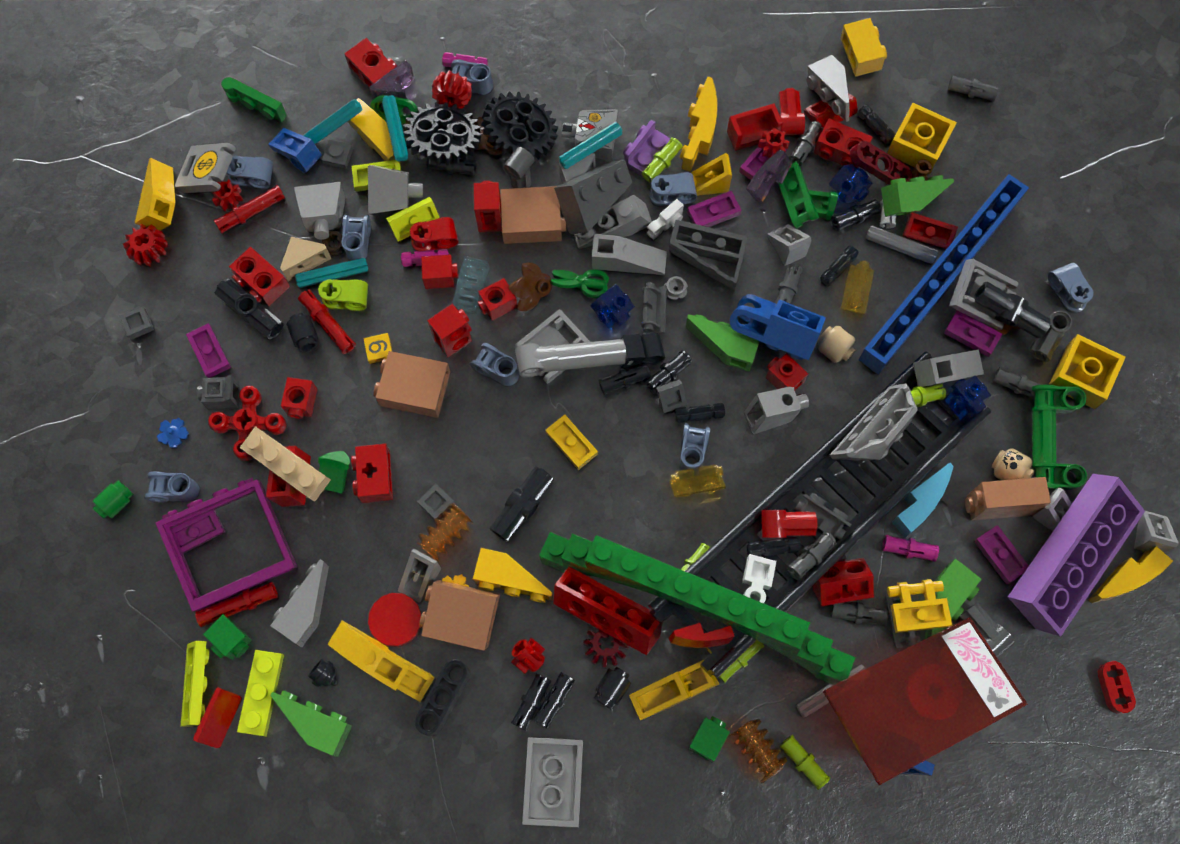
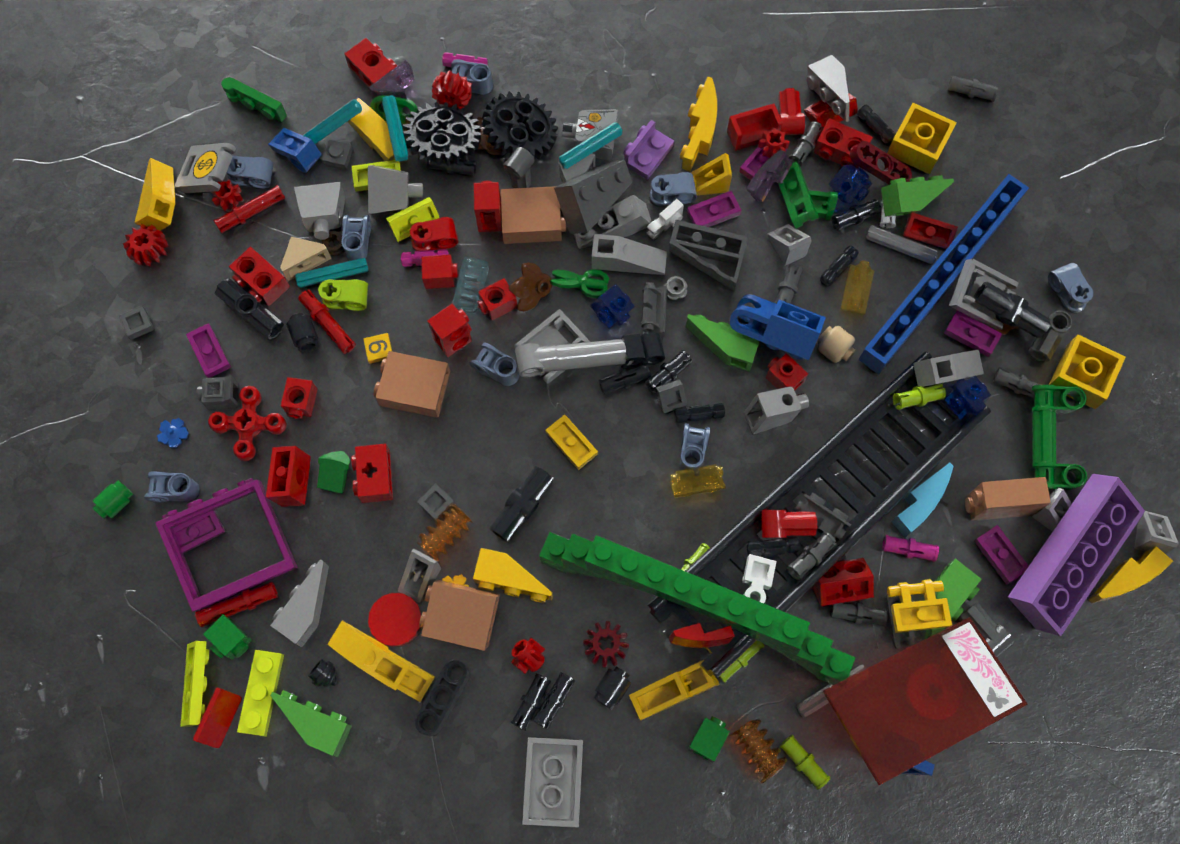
tan plate [240,426,330,502] -> none
red brick [553,566,663,656] -> none
lime pin [641,137,683,182] -> none
light grey wedge [830,384,918,461] -> none
yellow brick [840,18,887,77] -> none
reddish brown pin [911,160,932,181] -> none
tan head [992,448,1034,481] -> none
red beam [1098,661,1136,714] -> none

